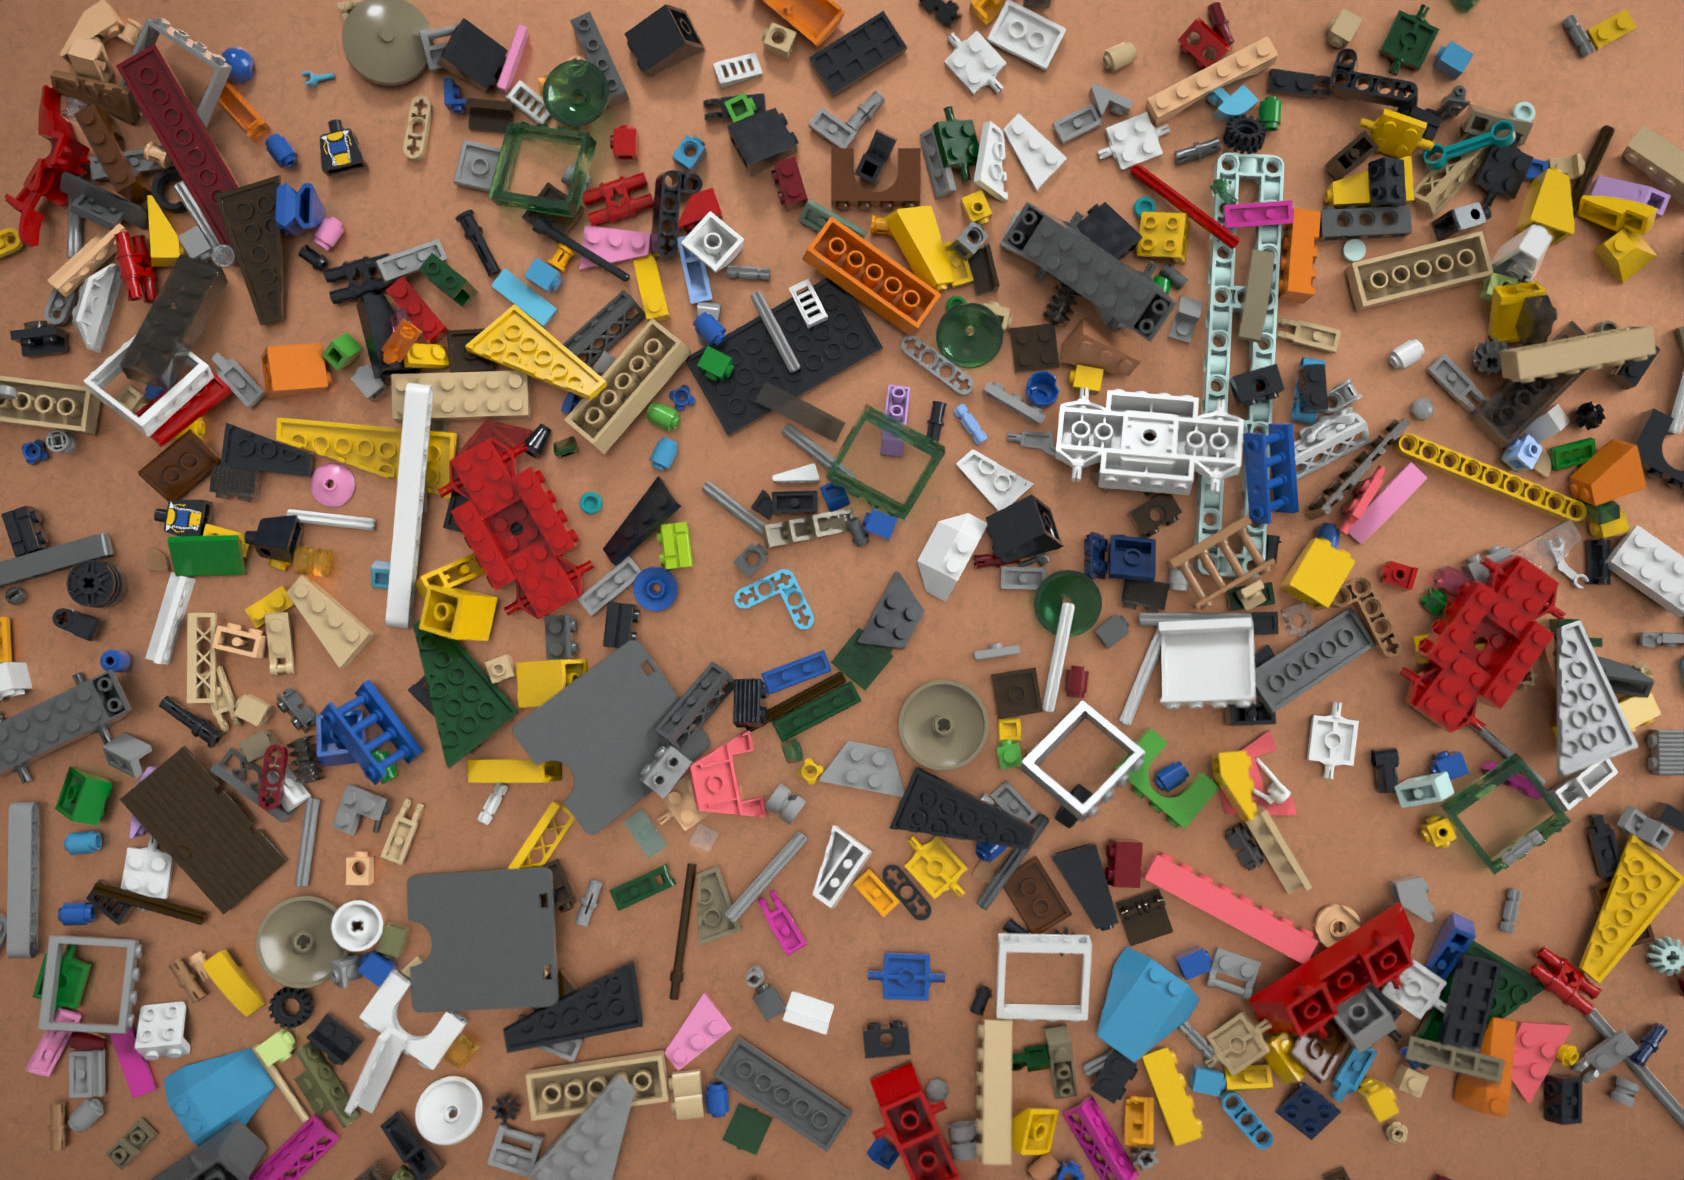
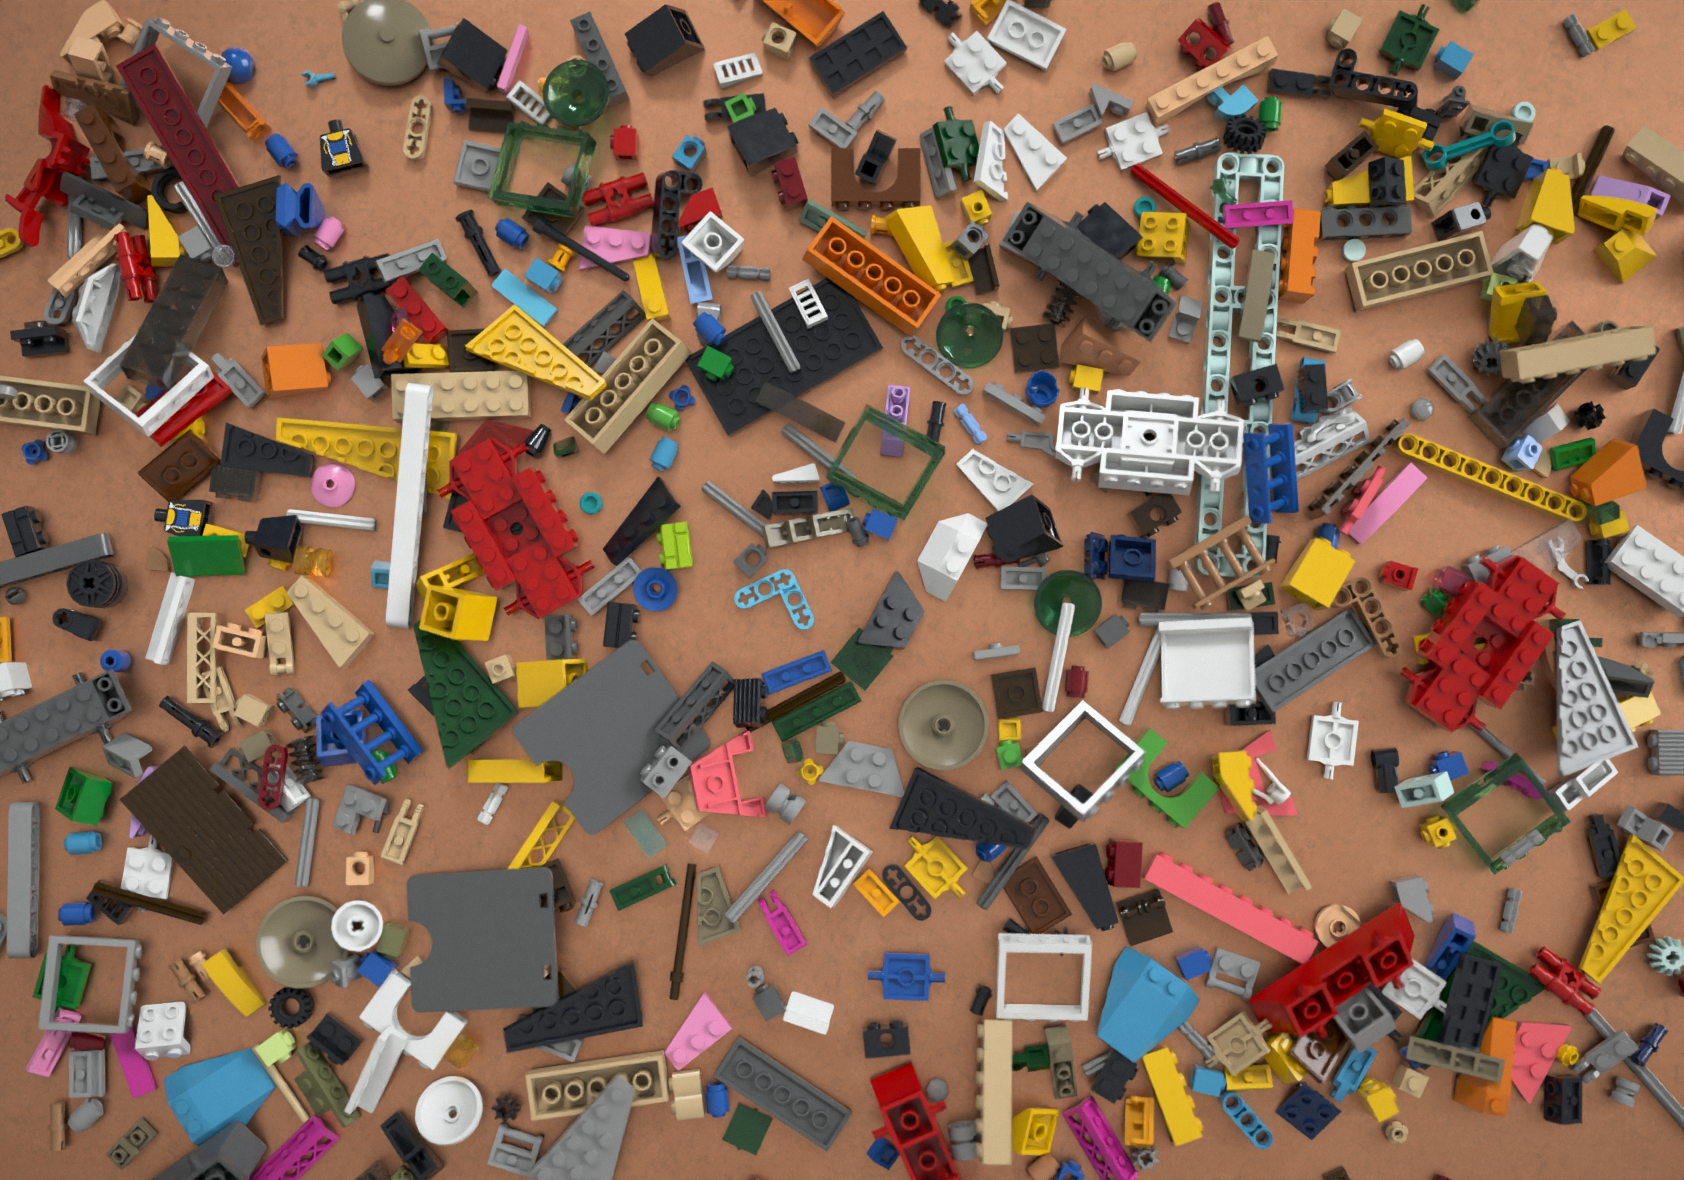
none -> blue brick [495,218,530,249]
none -> dark tan brick [815,722,844,755]

